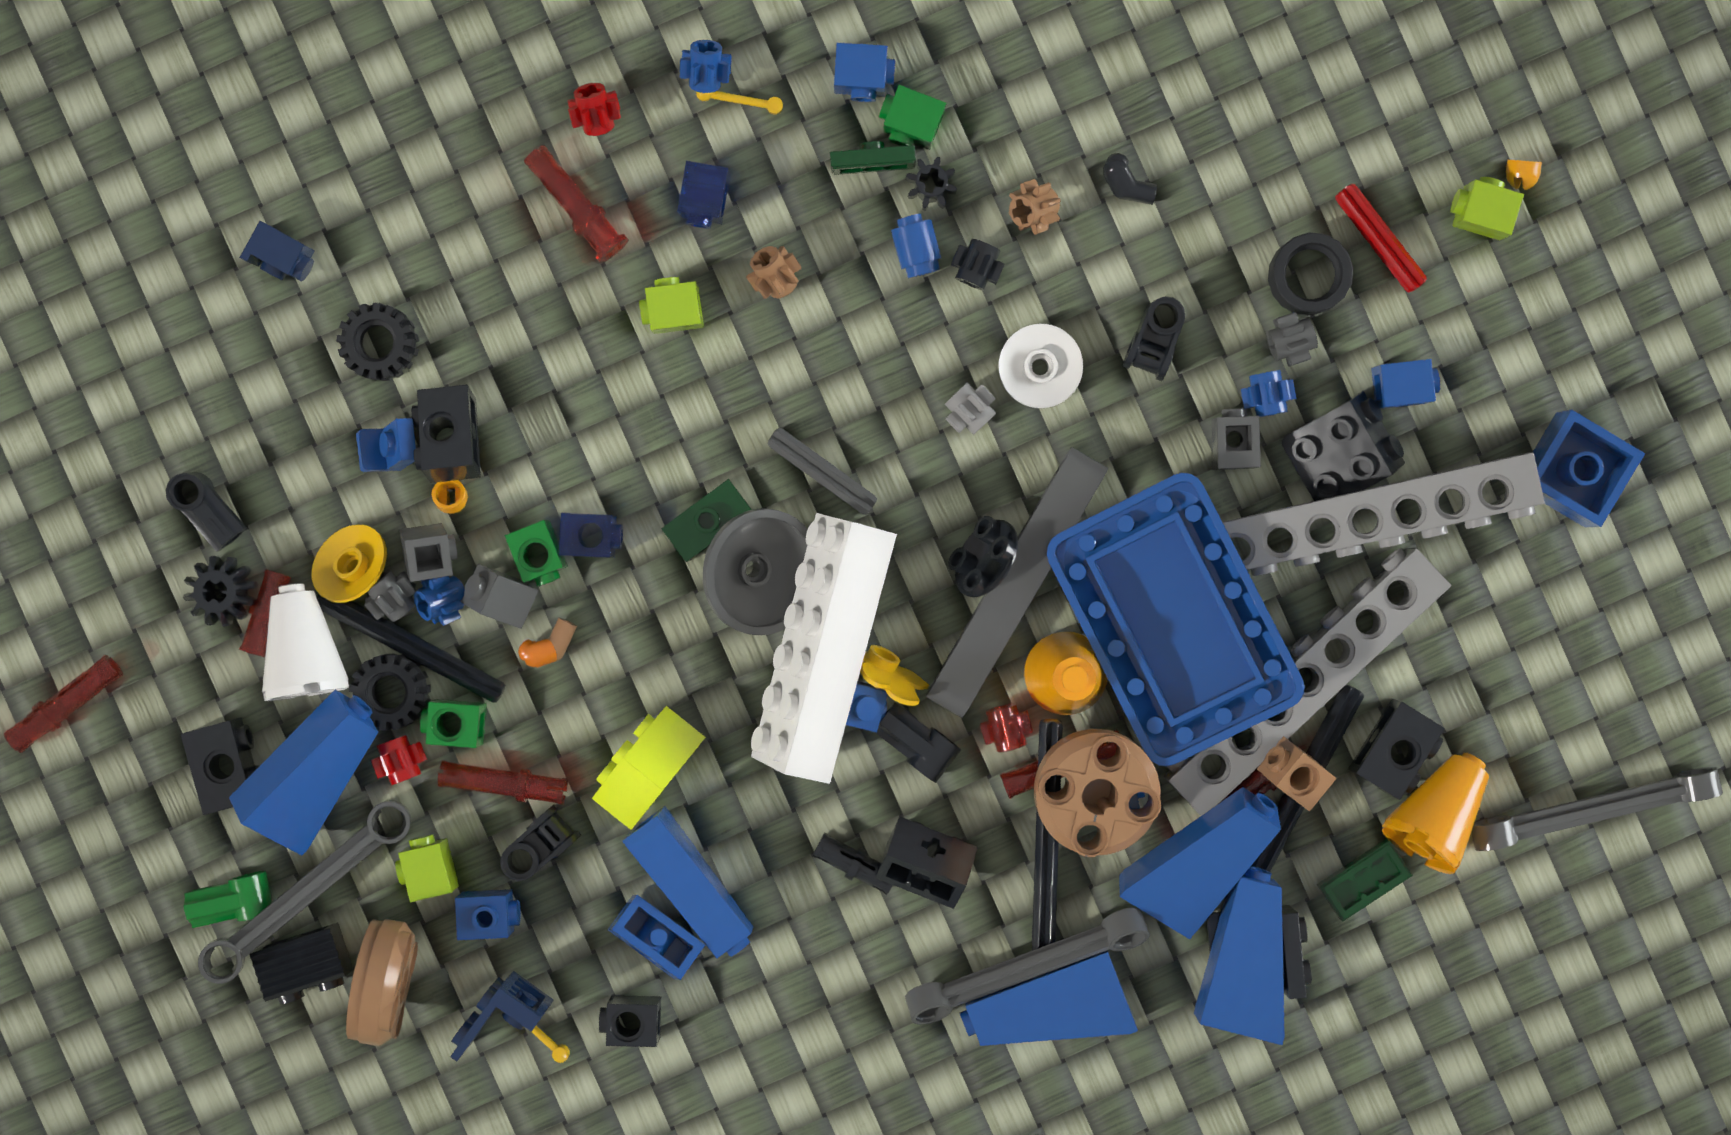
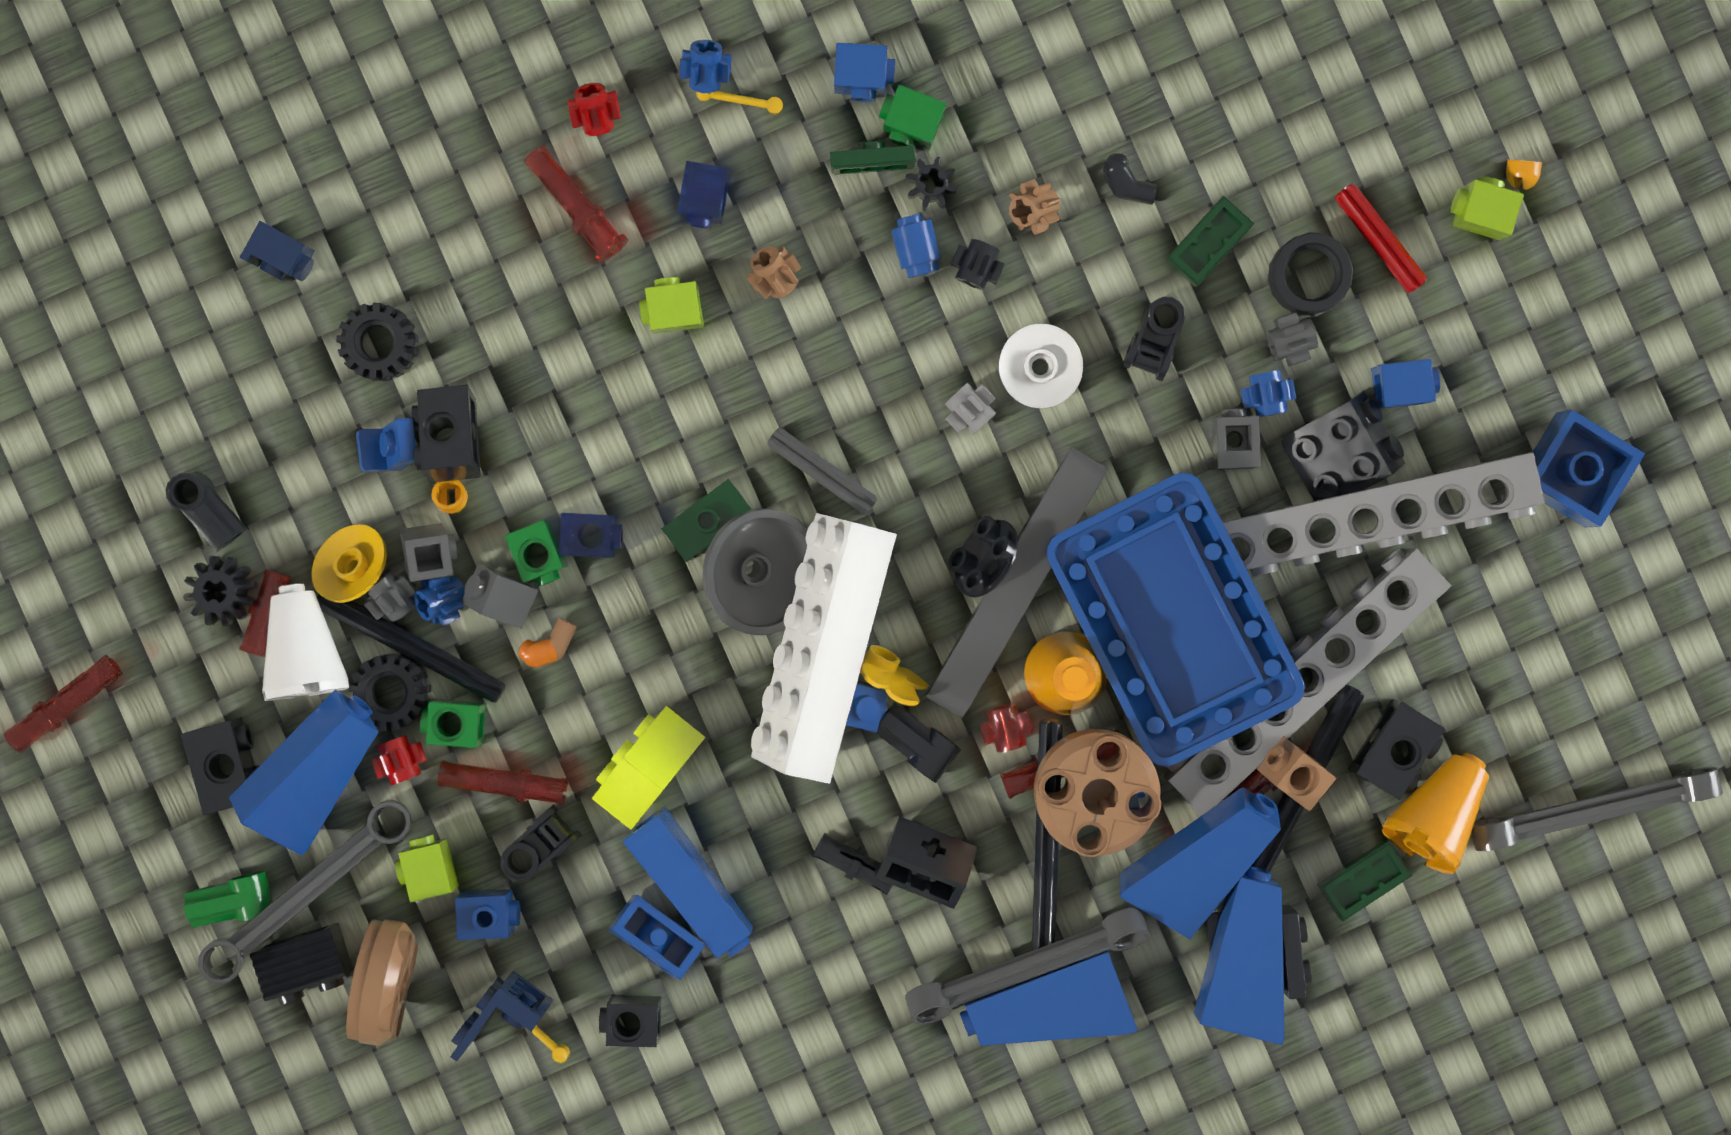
none -> dark green plate [1165,195,1254,288]

